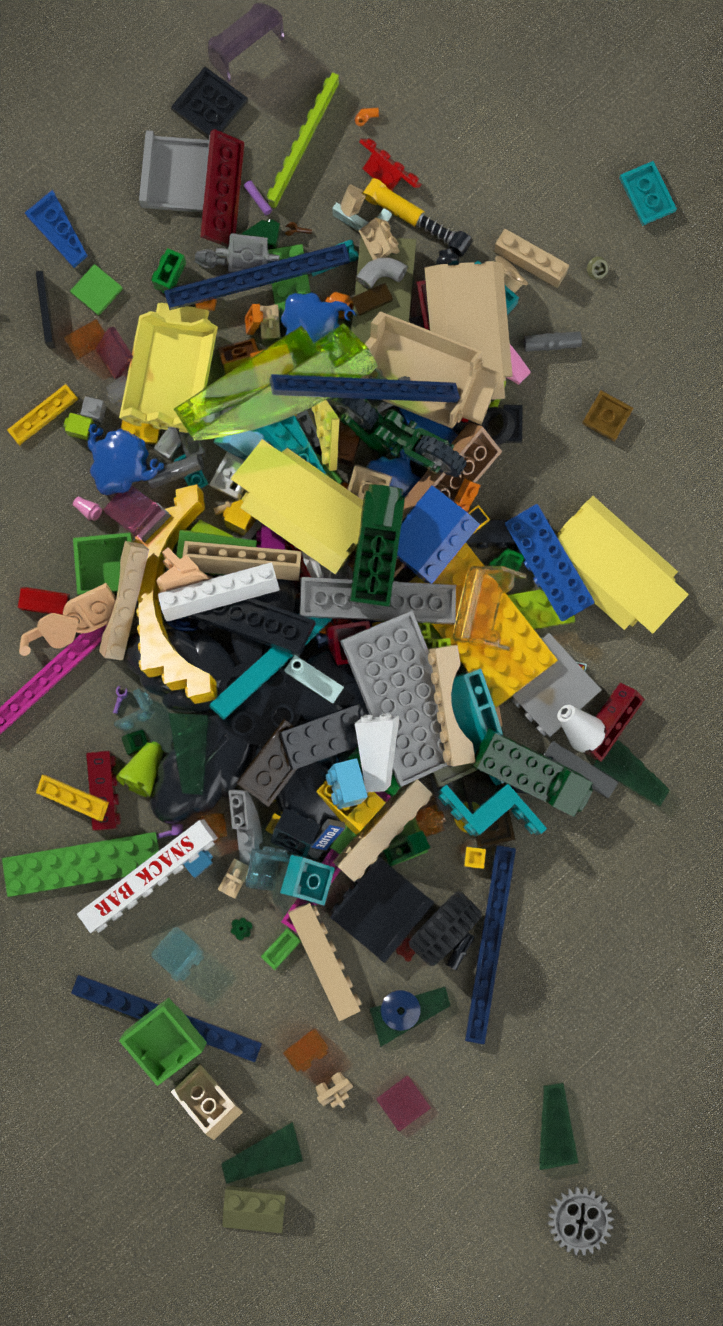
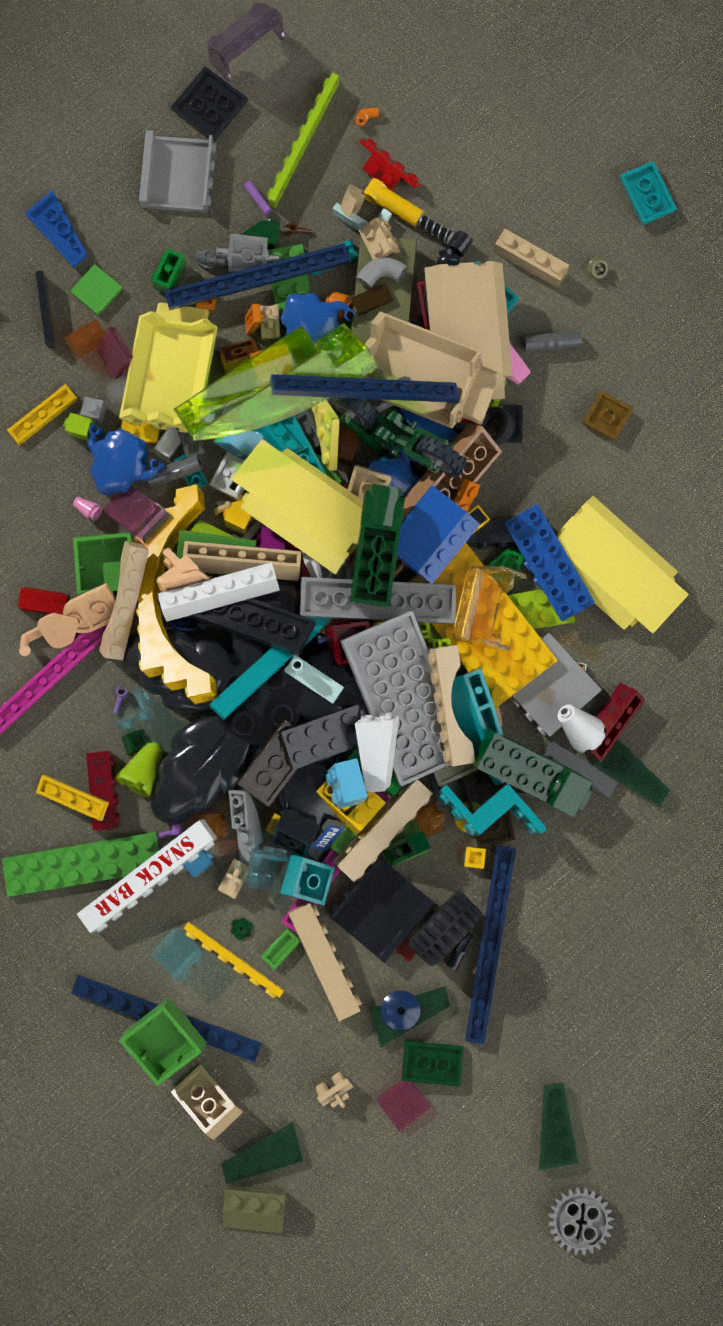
clear green wing [168,713,208,795] -> none
dark red plate [200,129,244,247] -> none
clear orange brick [283,1027,329,1072] -> none
tan piece [495,256,528,293] -> none
none -> yellow plate [183,922,285,998]
none -> dark green tile [401,1040,464,1087]

